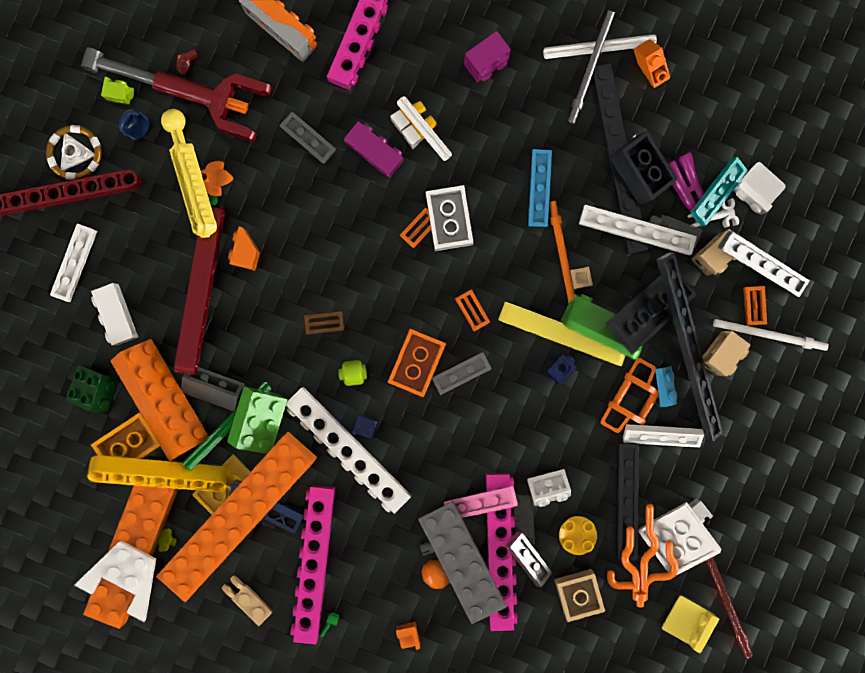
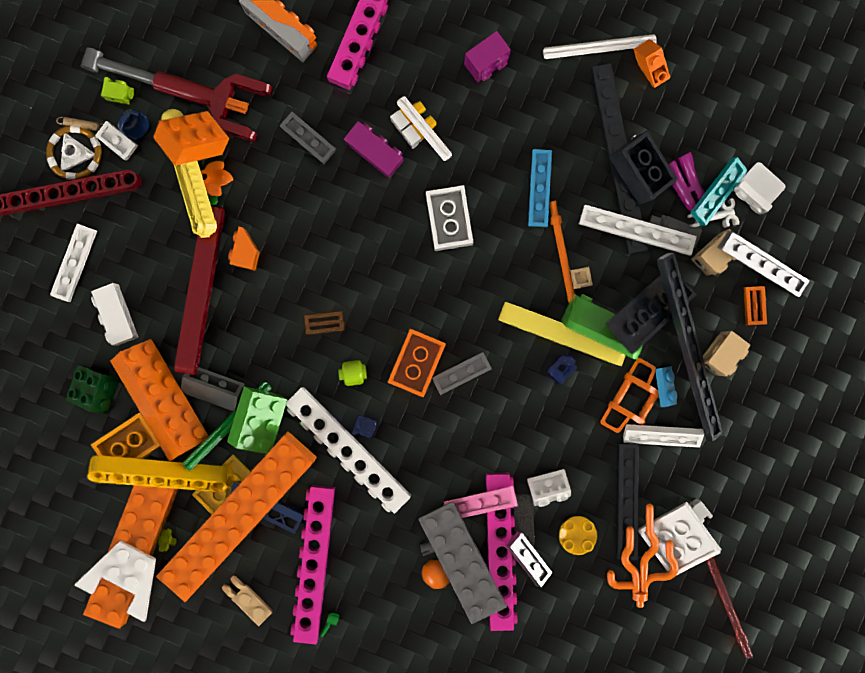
clear red arm [176,48,198,74] -> none
orange panel [396,622,420,650] -> none
orange tile [400,207,431,249] -> none
orange tile [455,289,490,332] -> none
tan brick [554,569,605,622] -> none
flat silver bar [568,10,615,124] -> none
light yellow bracket [662,595,719,654] -> none
white bar [713,319,828,351] -> none
none -> tan piece [56,117,103,131]
none -> white plate [95,121,138,161]
none -> orange brick [153,111,229,166]

